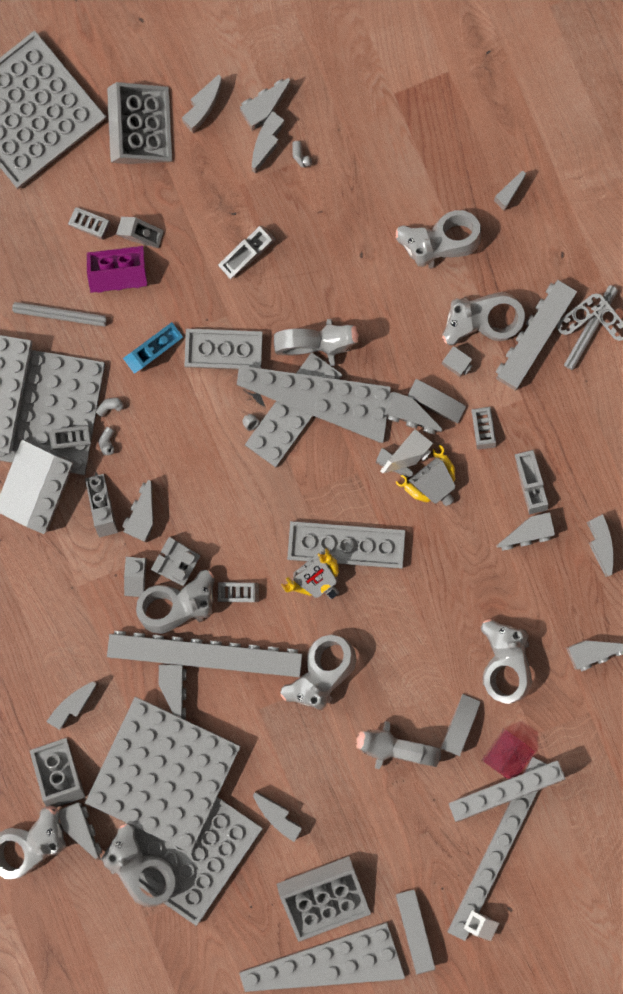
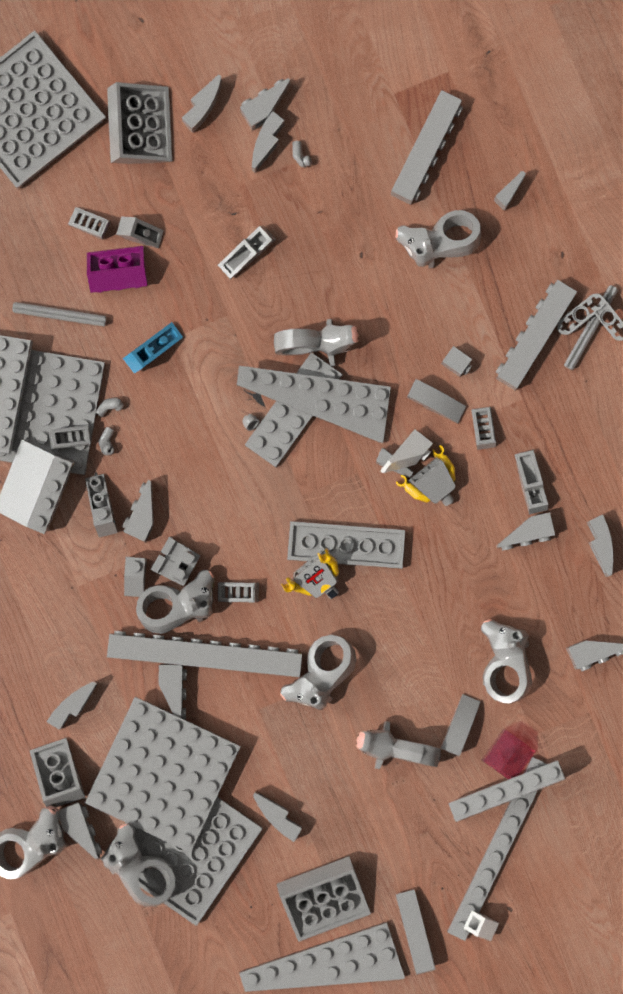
light grey plate [184,329,262,370] -> none
light grey slope [384,392,442,434] -> none
light grey animal [442,292,525,346] -> none
none -> light grey brick [391,90,463,205]

